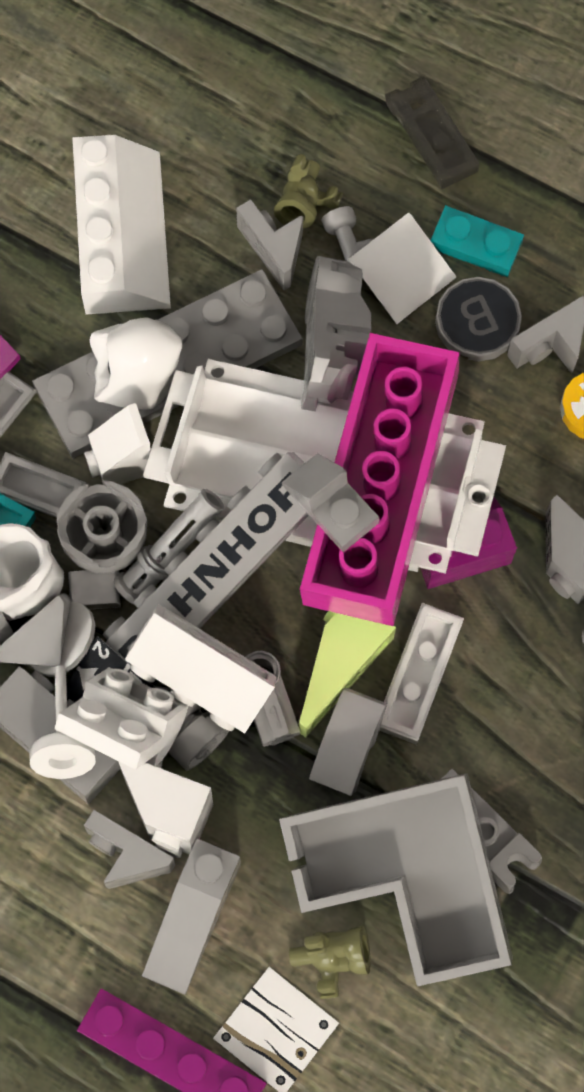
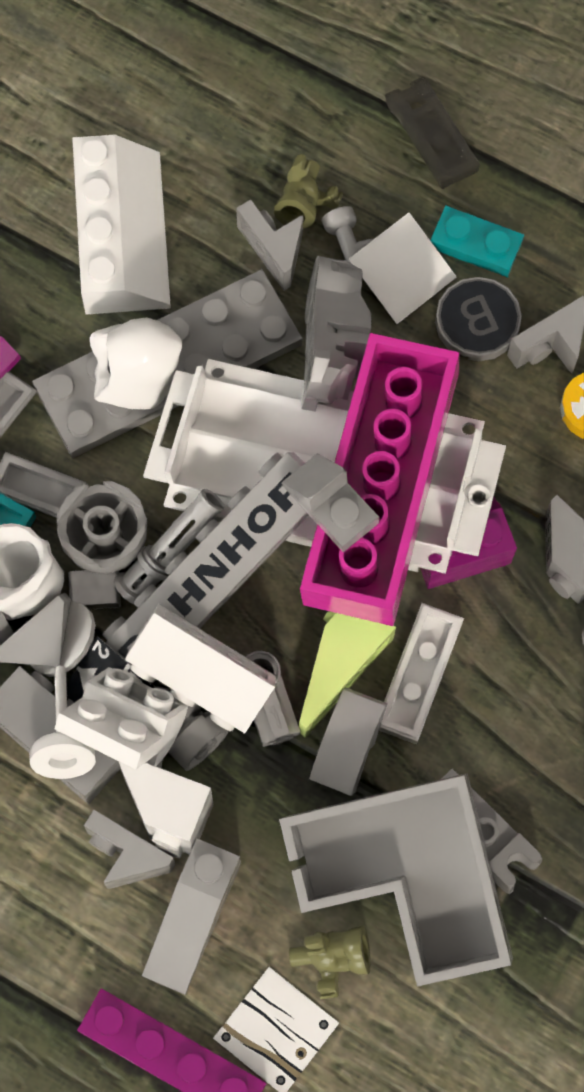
white slope [84,403,151,485] -> none

